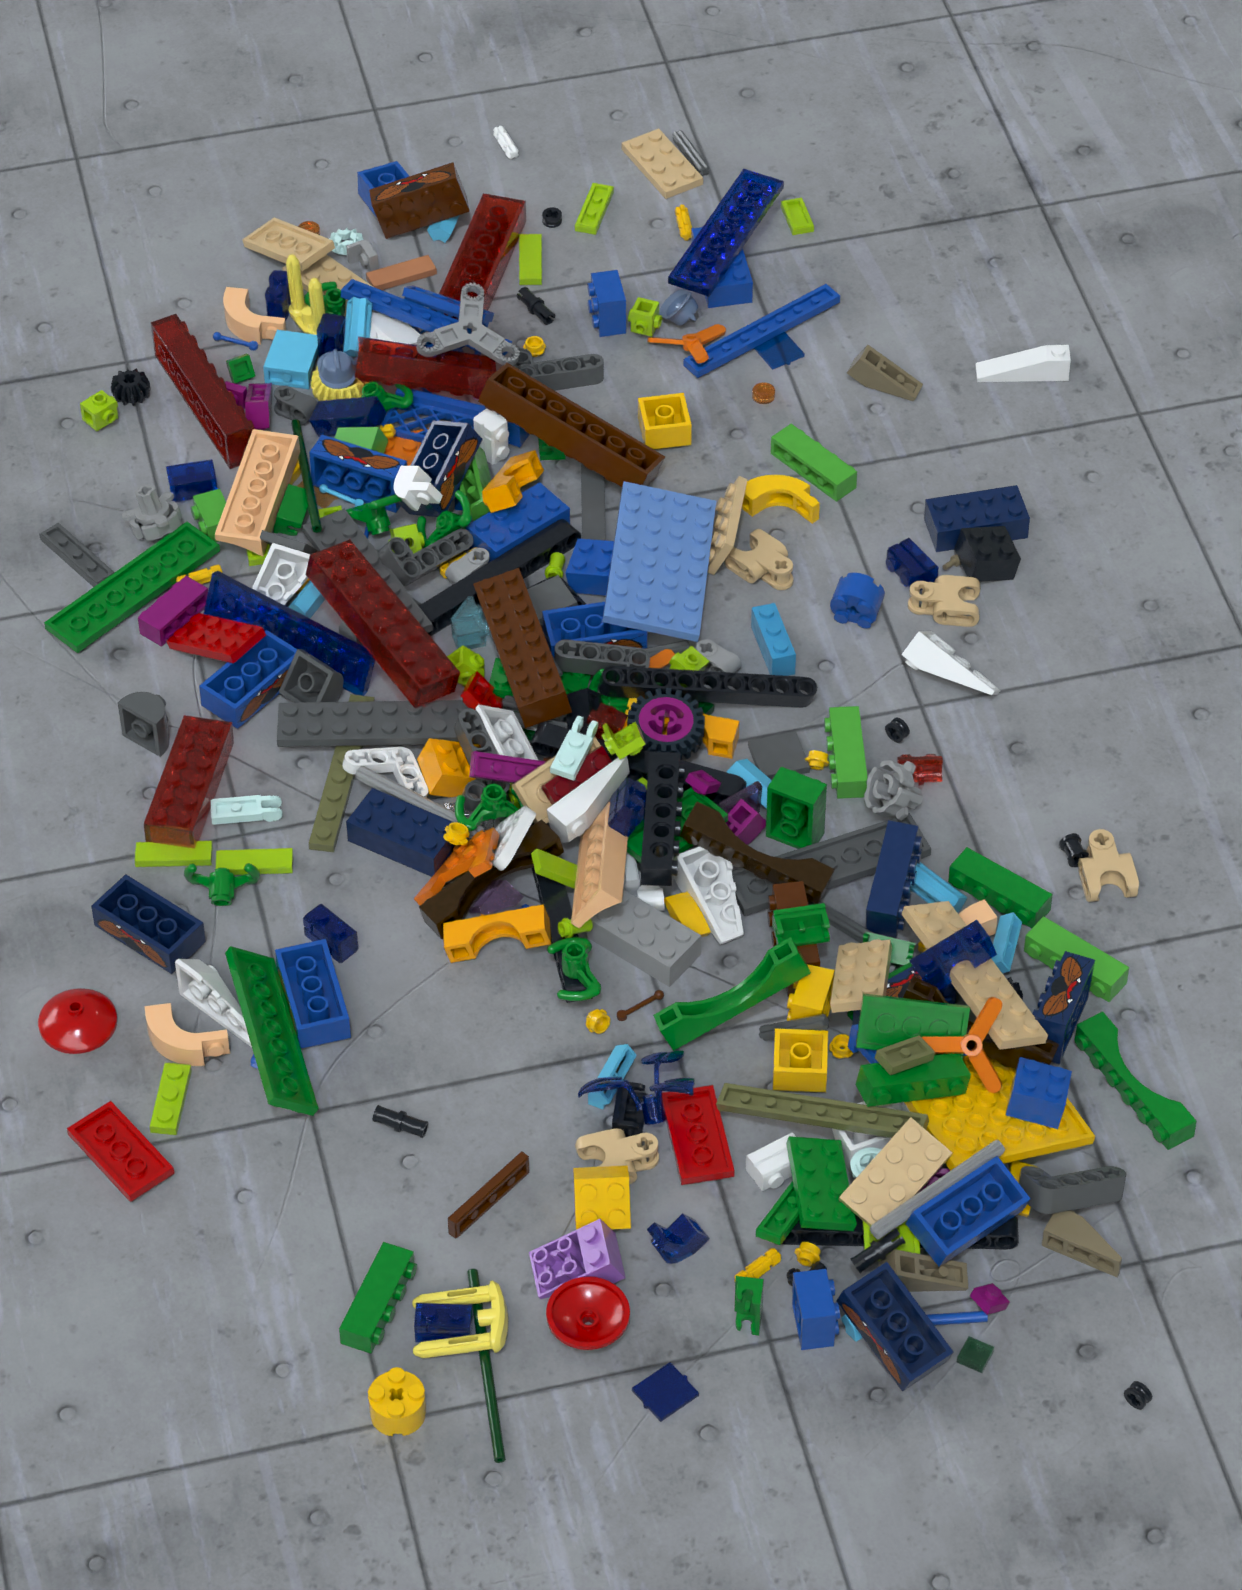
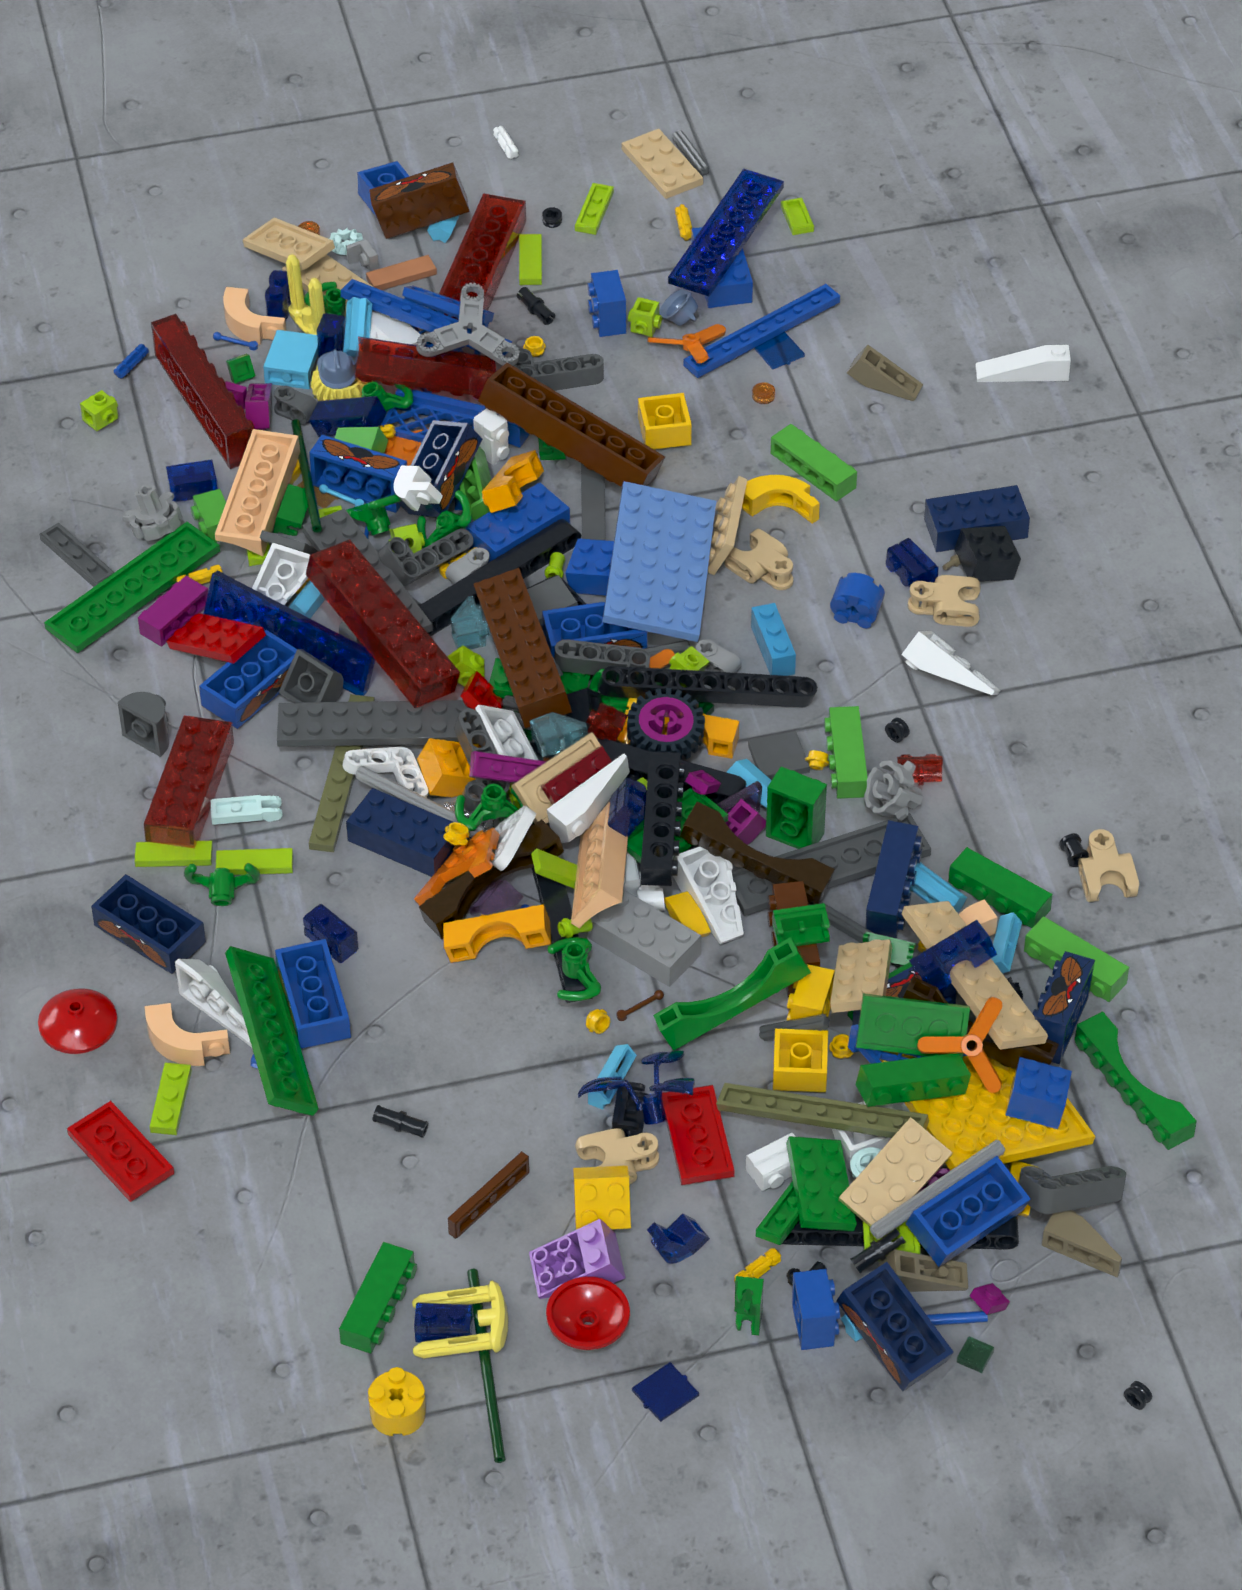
black gear [111,368,150,406] -> none
light aqua hinge [550,716,598,781] -> none
lime bracket [602,721,646,760] -> none
yellow plate [794,1242,821,1267] -> none
olive plate [875,1035,935,1075] -> none
none -> blue axle [114,344,149,379]
none -> clear light blue slope [530,712,588,757]

